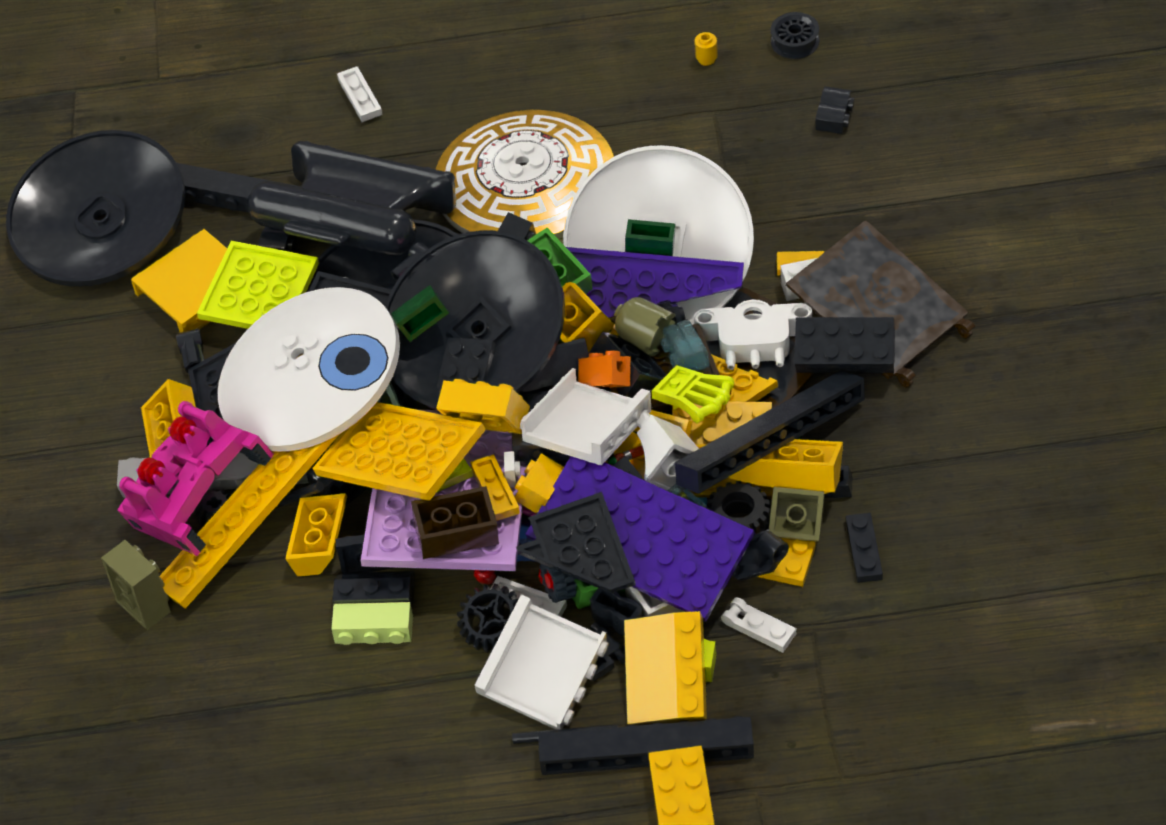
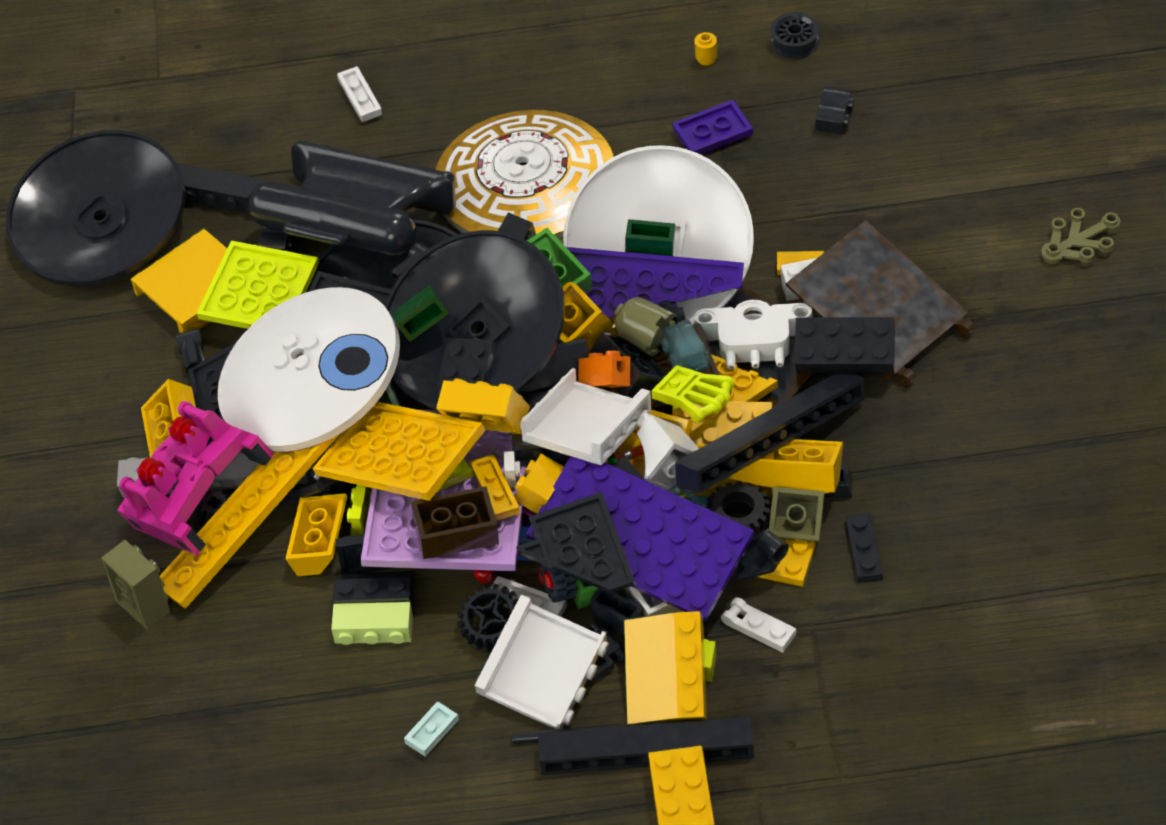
none -> neon yellow plate [347,485,371,536]
none -> light aqua plate [404,701,459,757]
none -> dark purple plate [672,100,753,155]
none -> olive plant [1041,208,1121,264]

